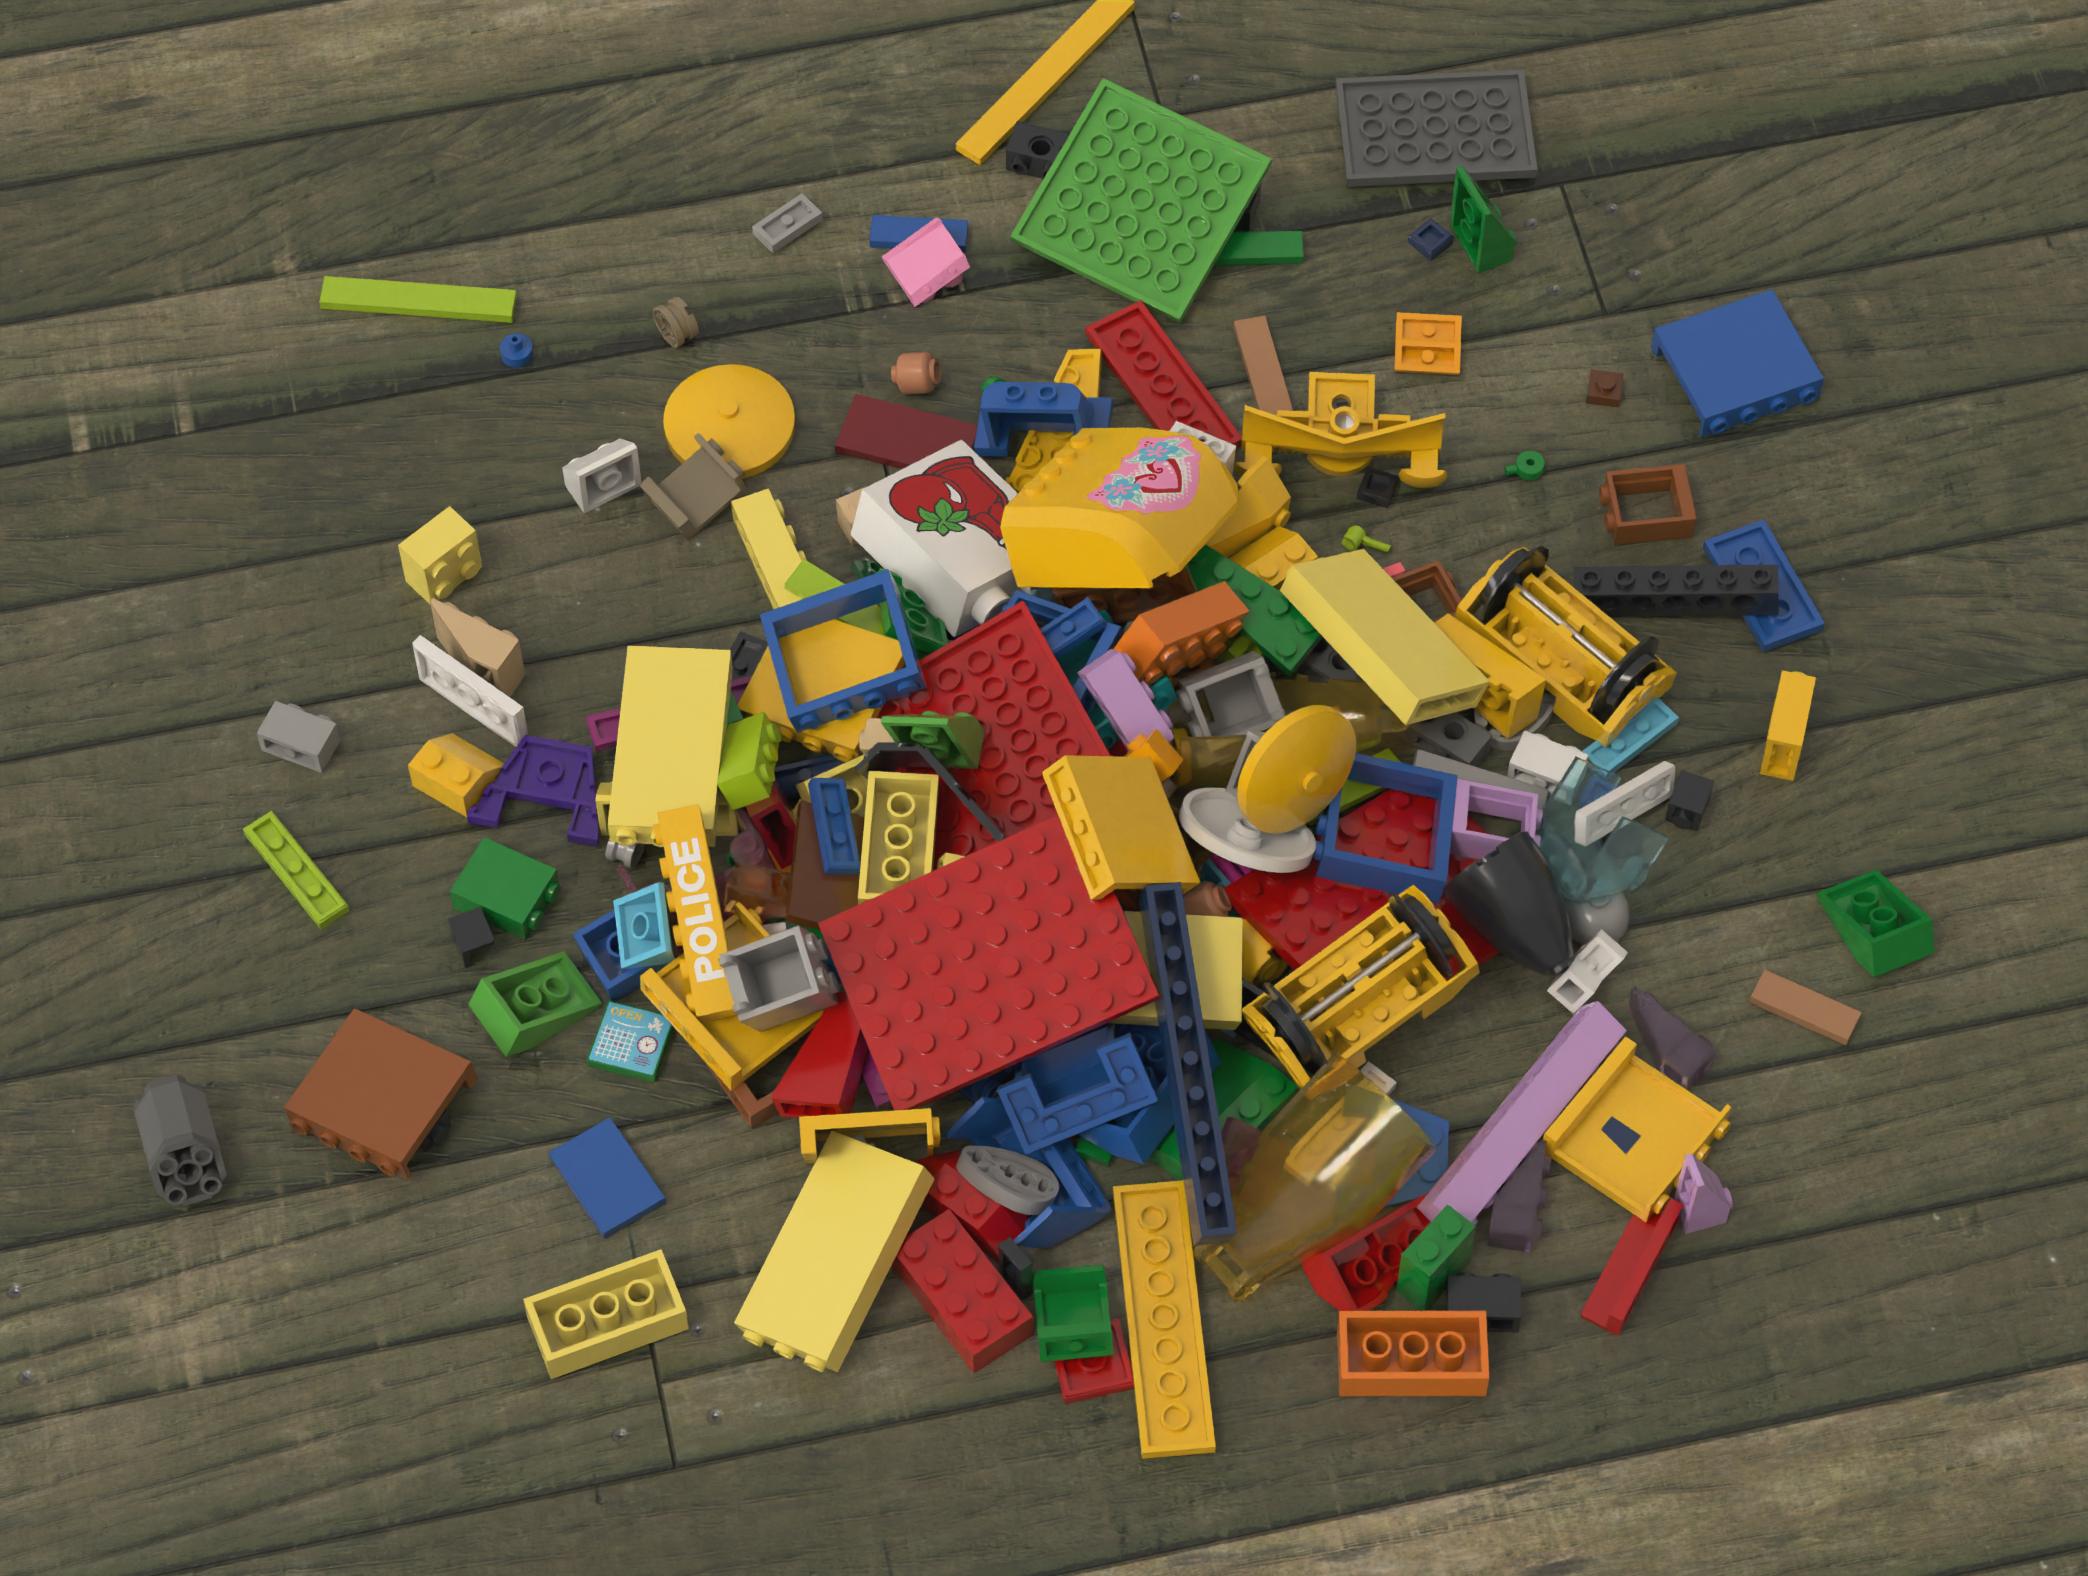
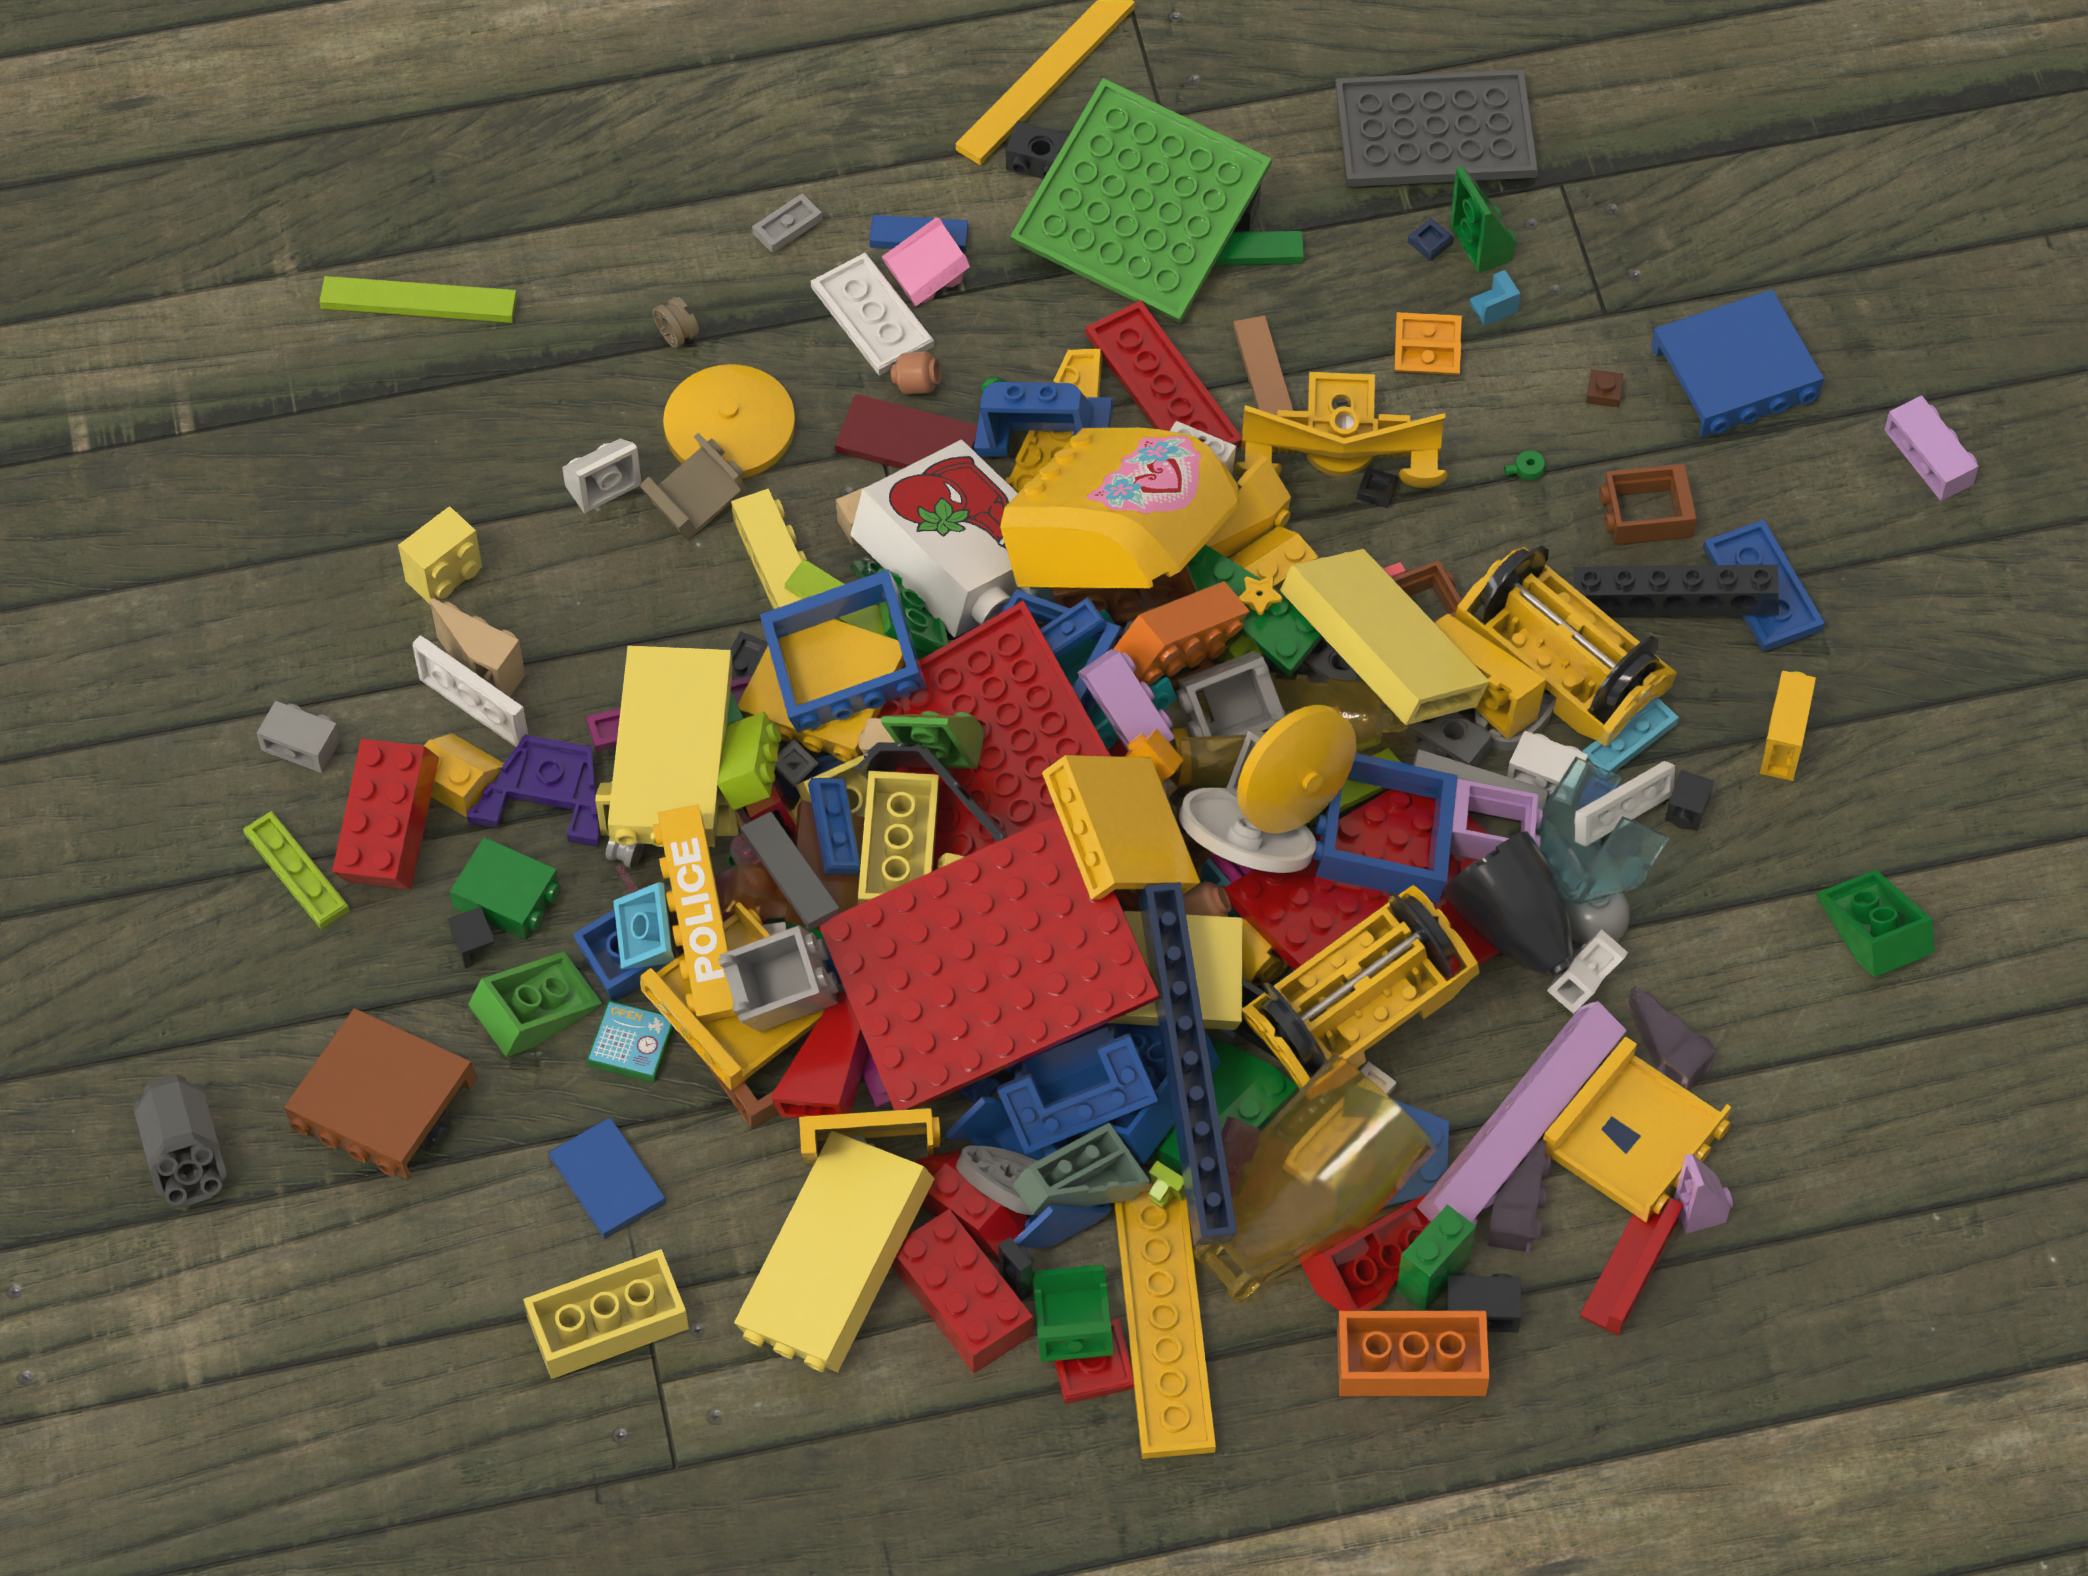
blue tile [500,333,533,367] -> none
lime hand [1342,525,1391,553] -> none
medium nougat tile [1749,969,1862,1045] -> none
none -> red brick [332,739,439,890]
none -> dark grey tile [740,812,840,931]
none -> dark grey tile [775,739,818,788]
none -> white tile [811,253,934,376]
none -> sand green wedge [1013,1123,1150,1214]
none -> lime tile [1148,1161,1186,1209]
none -> yellow plate [1238,576,1282,615]
none -> dark azure panel [1470,270,1520,326]
none -> lavender brick [1884,395,1979,501]

